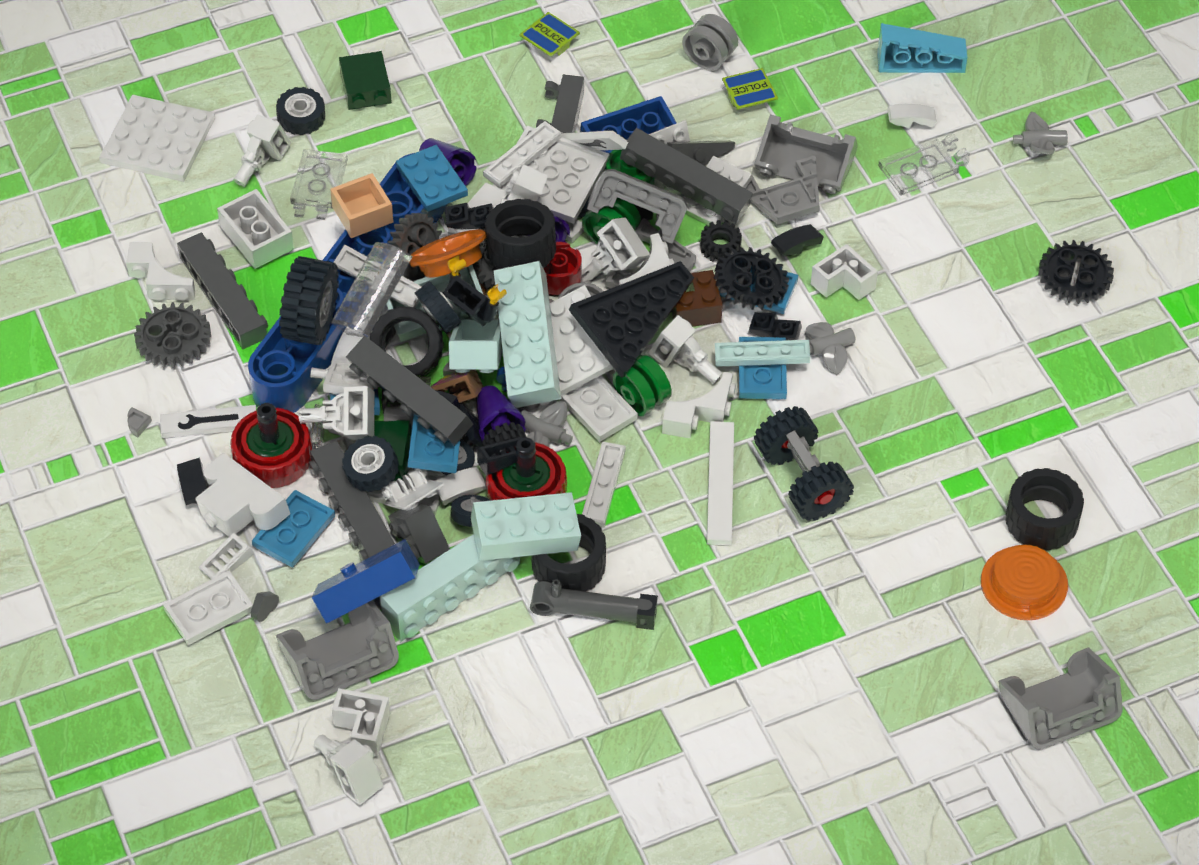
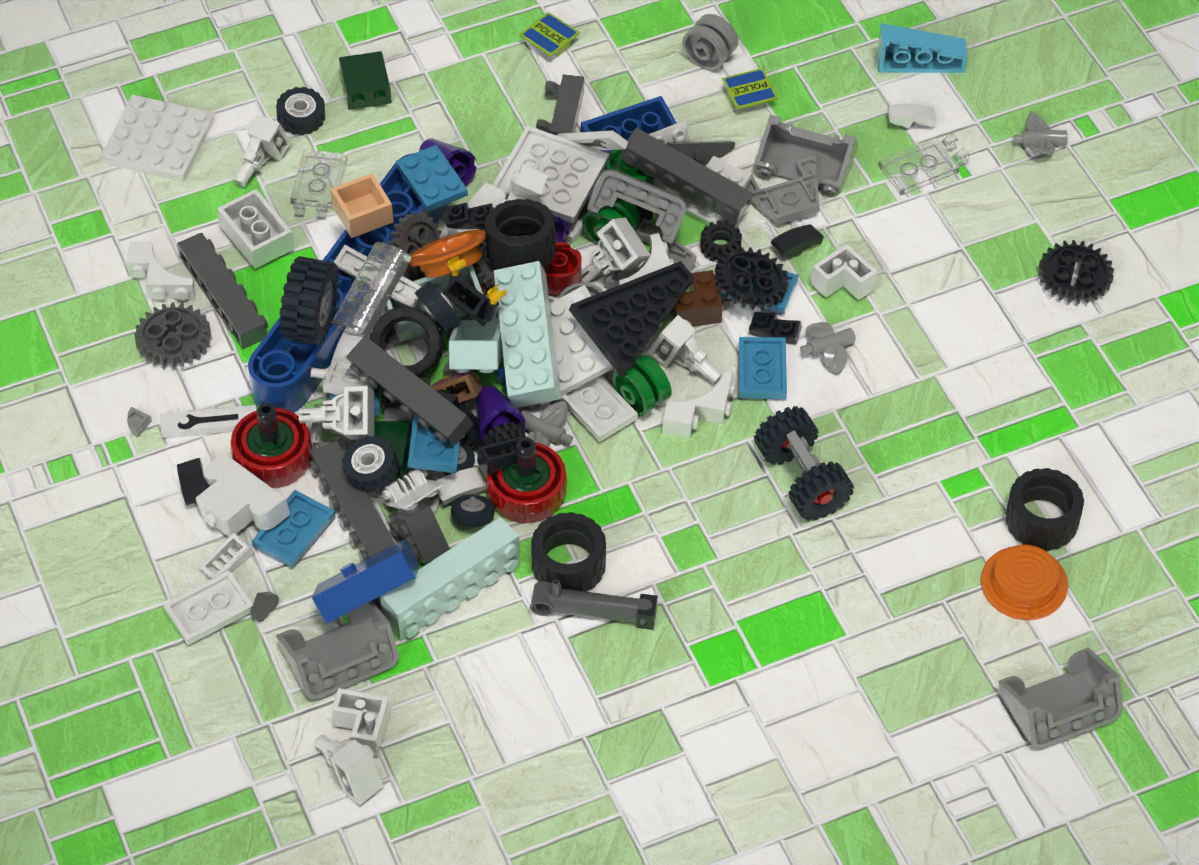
light aqua piece [471,492,581,561] -> none
white tile [483,121,561,188] -> none
white tile [582,441,626,528] -> none
white tile [707,421,734,546] -> none
light aqua tile [715,340,810,367] -> none

